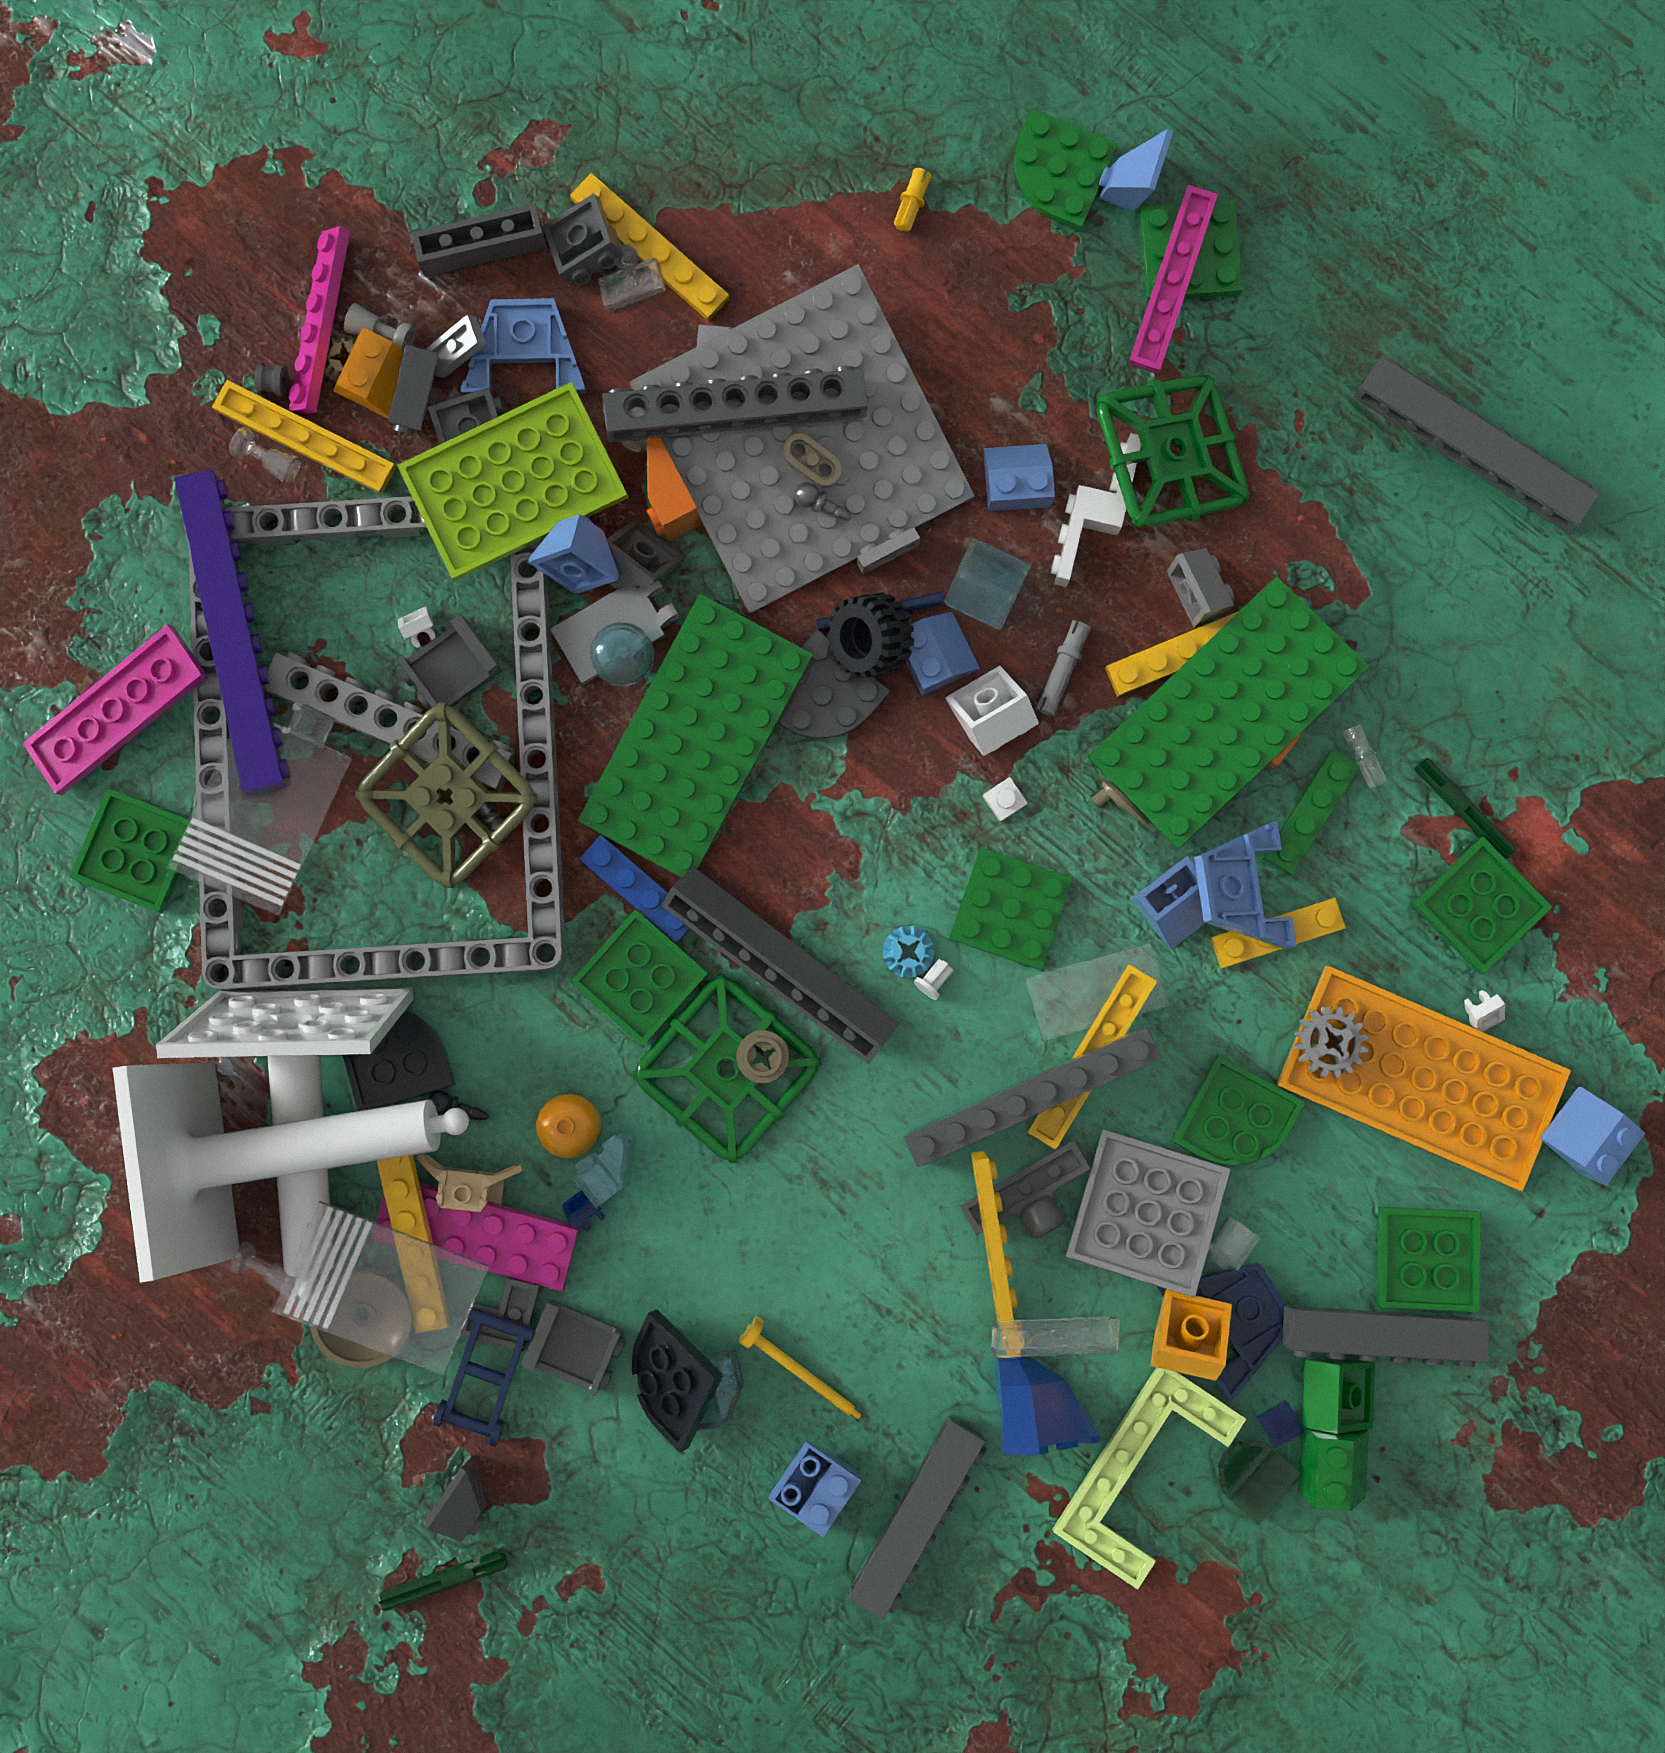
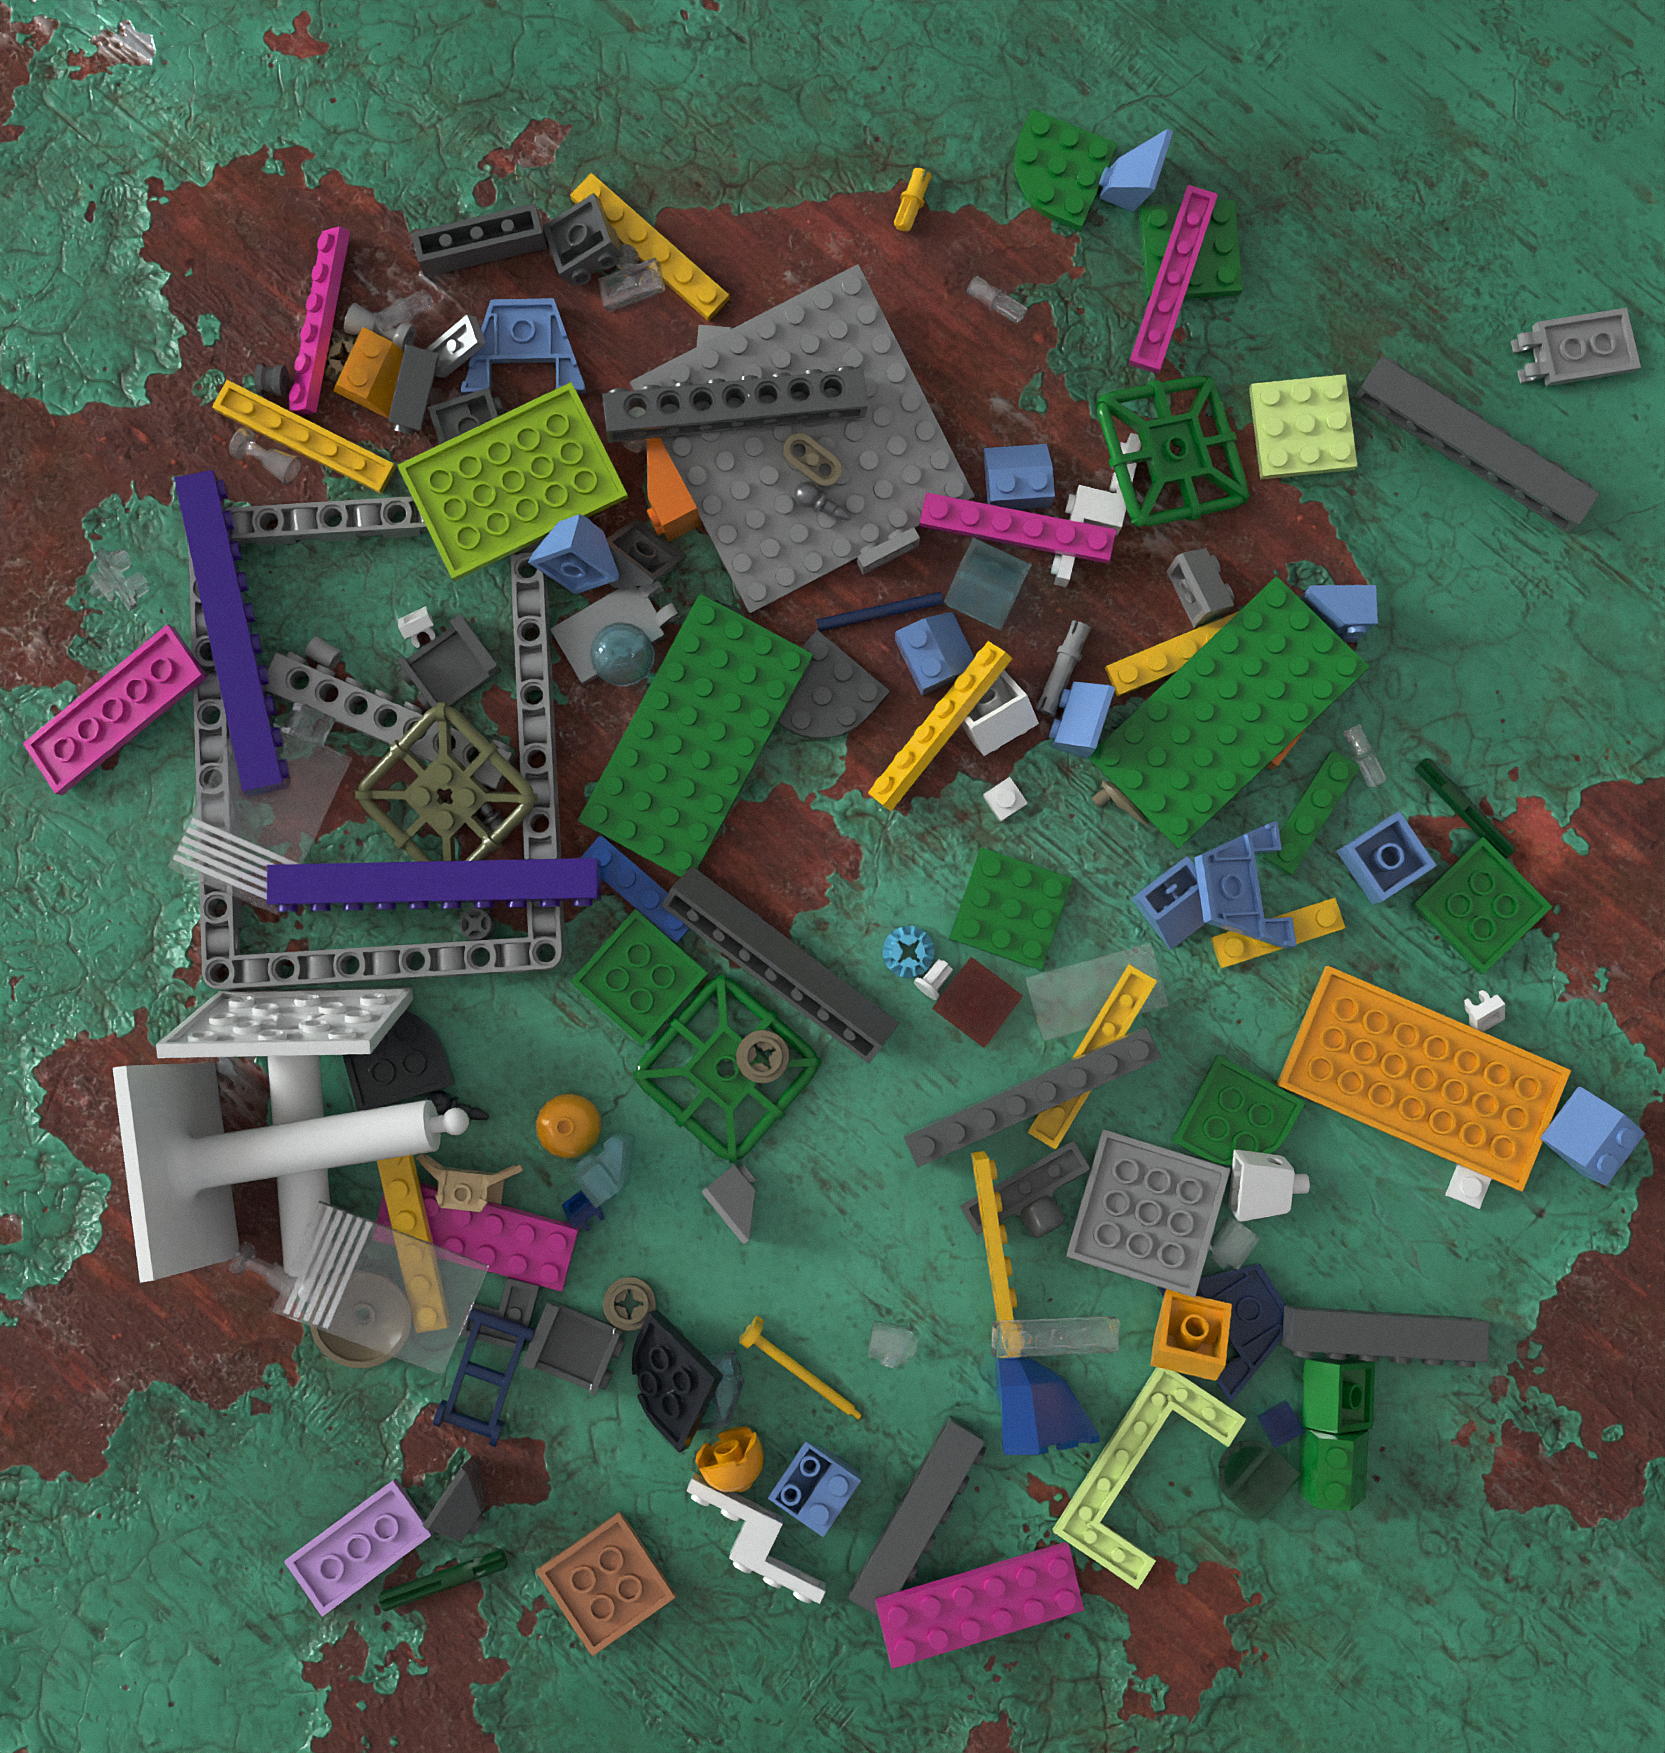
green plate [69,788,197,913] -> none
black tyre [827,592,914,678] -> none
light grey gear [1294,1006,1368,1078] -> none
green plate [1377,1207,1481,1312] -> none
none -> clear hips [89,548,150,611]
none -> dark purple brick [267,858,601,913]
none -> lavender plate [284,1478,434,1617]
none -> light grey hinge [305,636,343,670]
none -> clear axle [373,290,433,332]
none -> dark grey wheel [459,908,496,941]
none -> nougat plate [536,1510,676,1656]
none -> dark tan gear [603,1276,656,1331]
none -> white bracket [686,1472,826,1604]
none -> light orange cylinder [695,1426,764,1492]
none -> light grey slope [701,1163,756,1245]
none -> yellow plate [868,641,1013,811]
none -> clear brick [868,1320,918,1368]
none -> dark pink plate [875,1542,1084,1669]
none -> dark pink plate [919,492,1116,564]
none -> clear red plate [932,957,1023,1048]
none -> clear axle [966,275,1027,323]
none -> medium blue slope [1049,681,1115,759]
none -> white torso [1228,1150,1310,1222]
none -> yellowish green plate [1249,374,1357,480]
none -> medium blue slope [1299,585,1378,643]
none -> medium blue brick [1336,811,1437,905]
none -> white plate [1445,1165,1491,1209]
none -> light grey tile [1510,307,1641,387]

